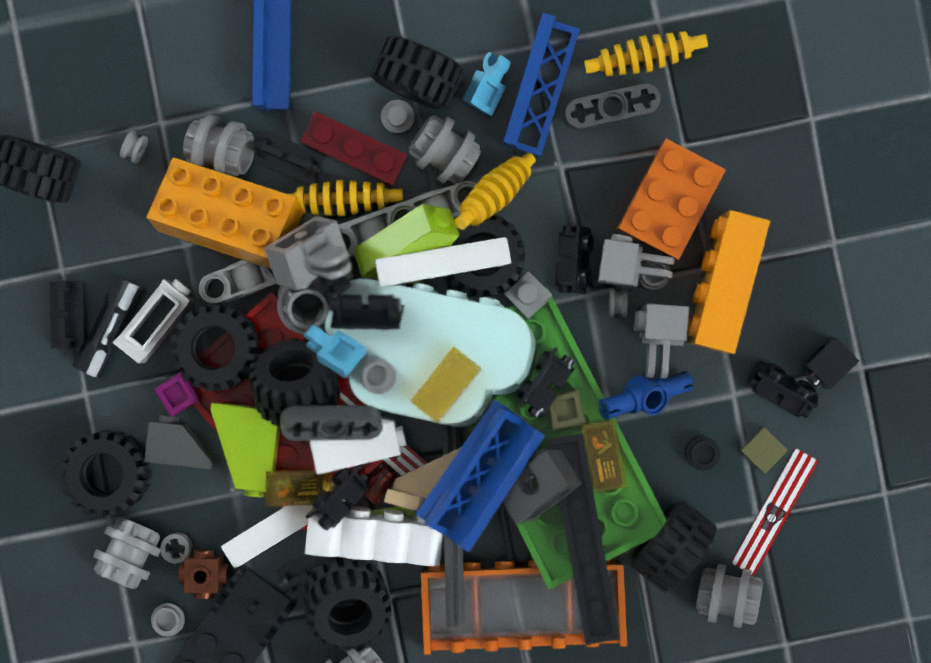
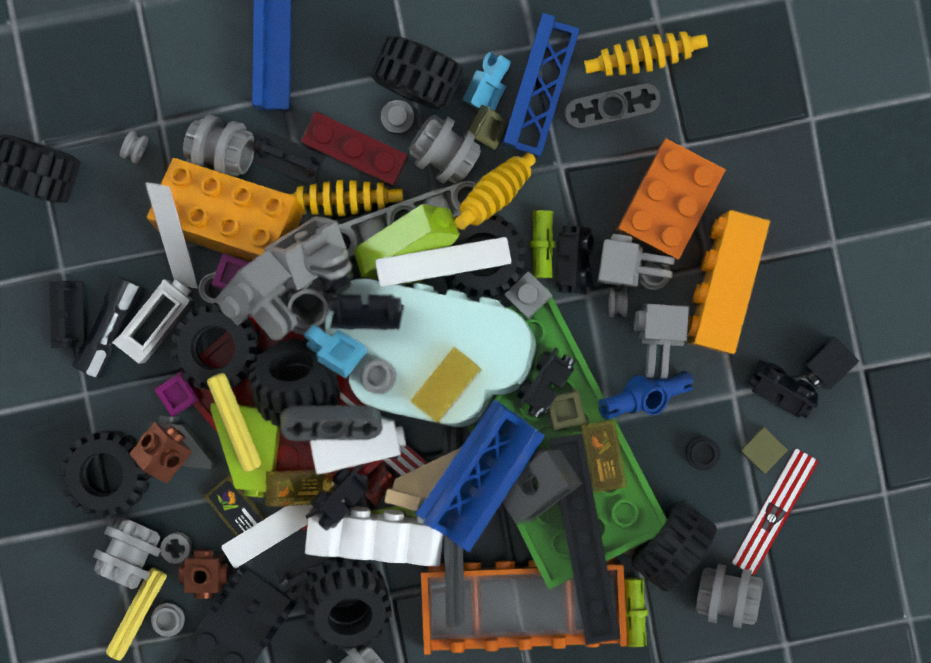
none -> light yellow axle [106,567,167,661]
none -> copper brick [129,422,192,484]
none -> white sticker [146,183,198,289]
none -> tile [203,474,266,537]
none -> light yellow axle [207,373,261,472]
none -> magenta tile [212,253,249,289]
none -> light grey brick [215,249,297,340]
none -> olive tile [469,104,510,150]
none -> lime pin [529,210,556,278]
none -> lime pin [624,577,648,647]

